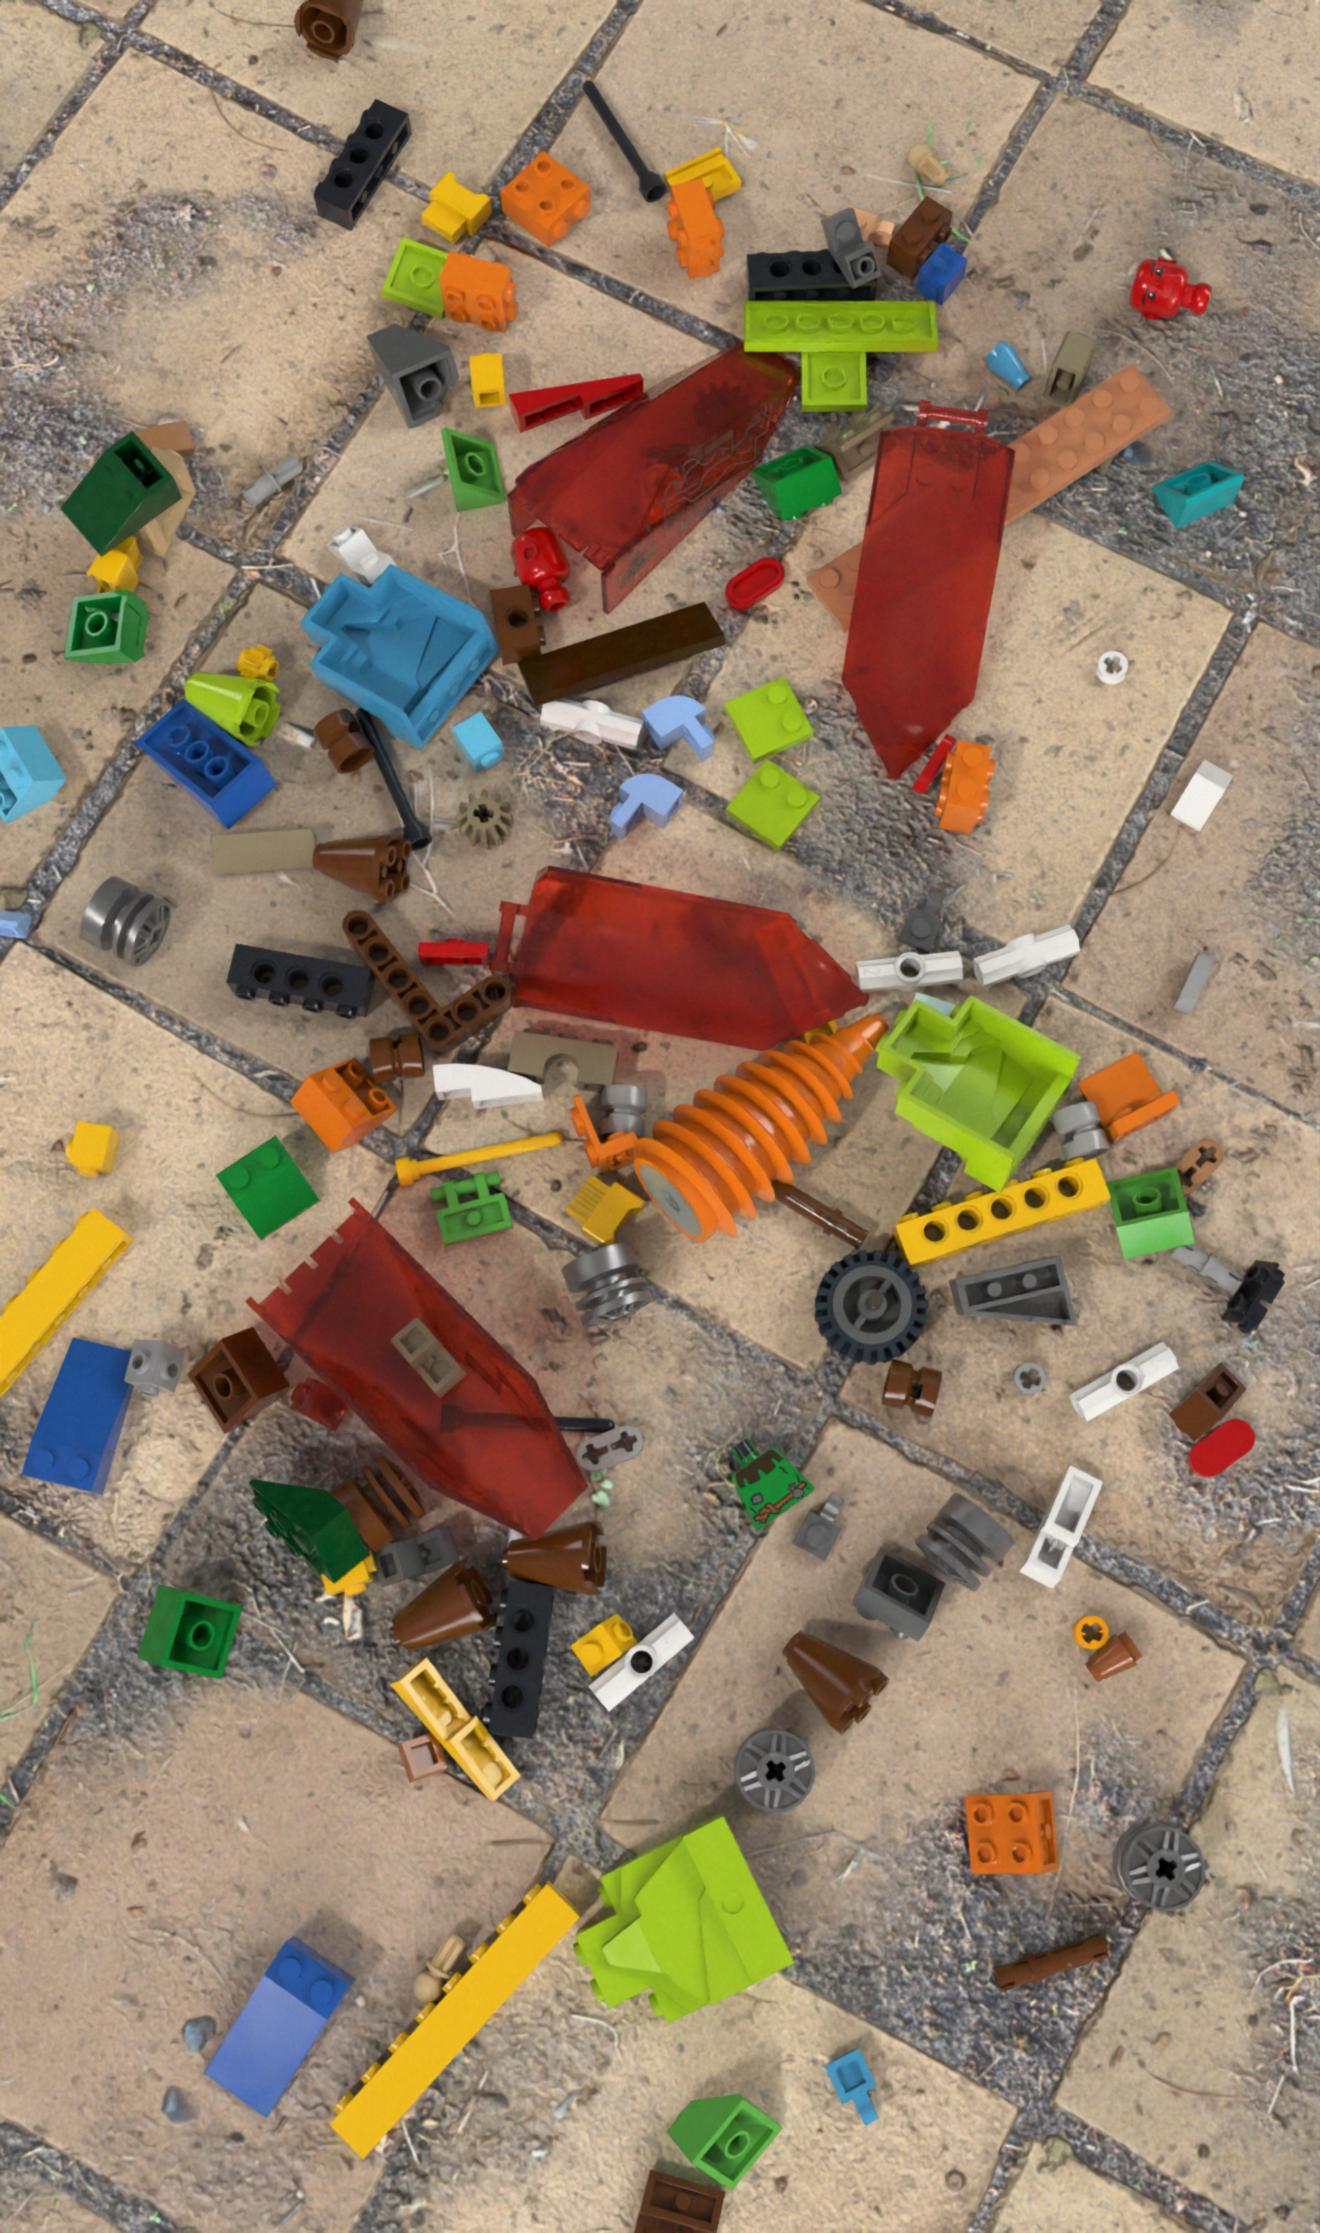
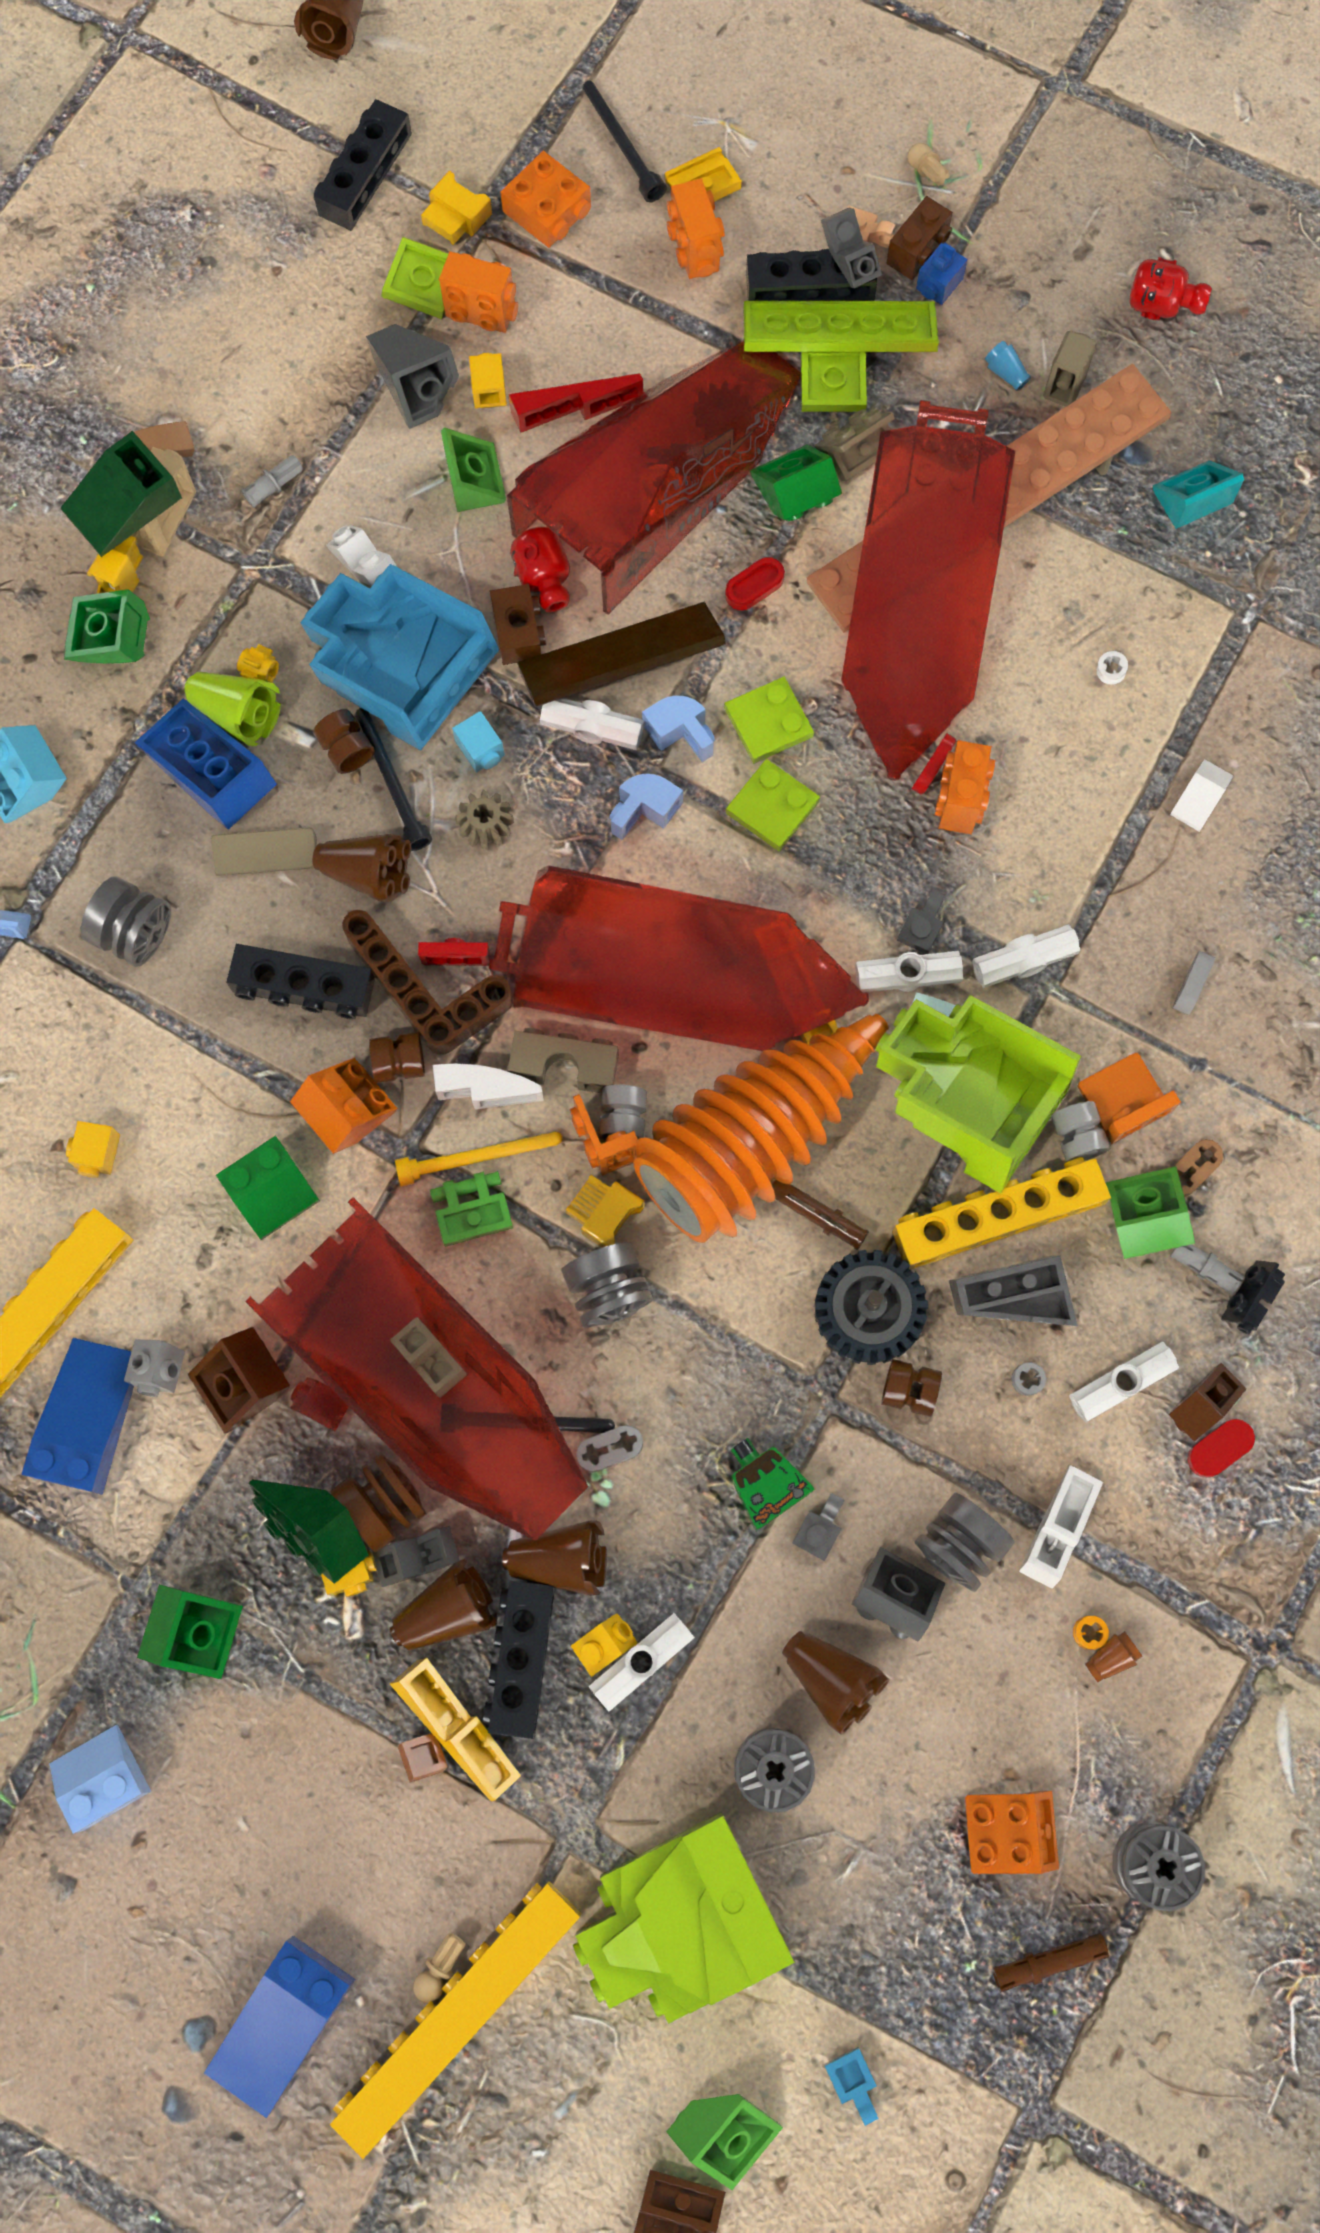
none -> light blue slope [49,1725,151,1834]

